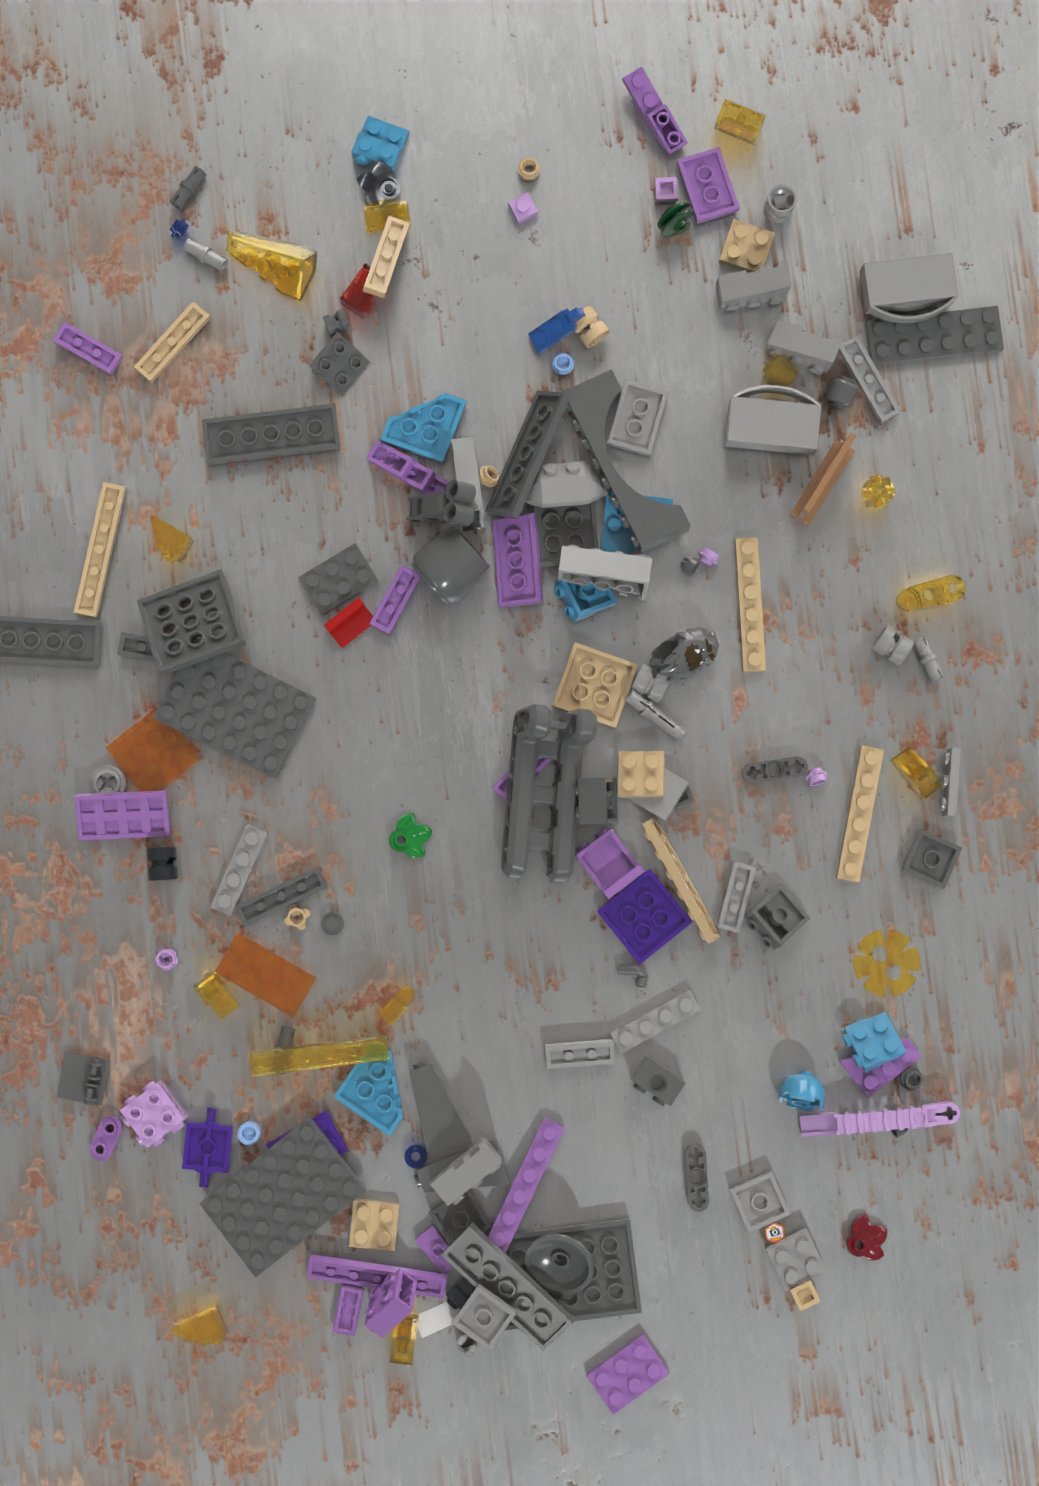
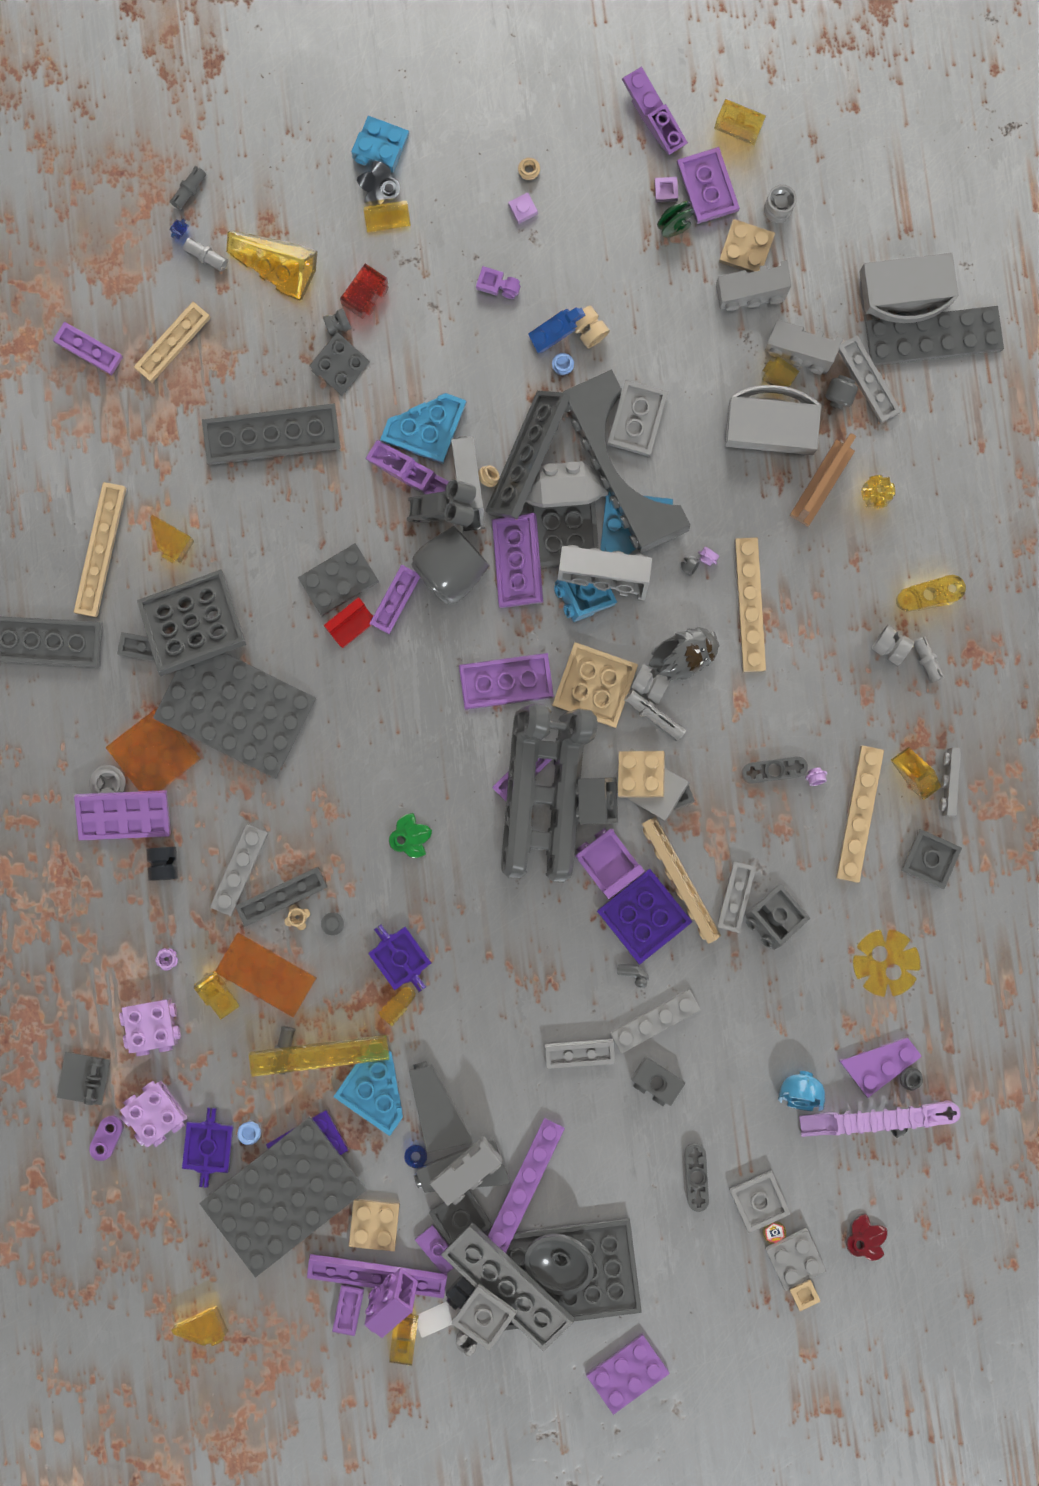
tan plate [363,216,410,298] -> none
dark azure plate [842,1011,907,1073] -> none
none -> lavender brick [119,999,181,1057]
none -> dark purple plate [368,924,432,993]
none -> medium lavender tile [459,653,554,710]
none -> medium lavender plate [476,266,521,299]

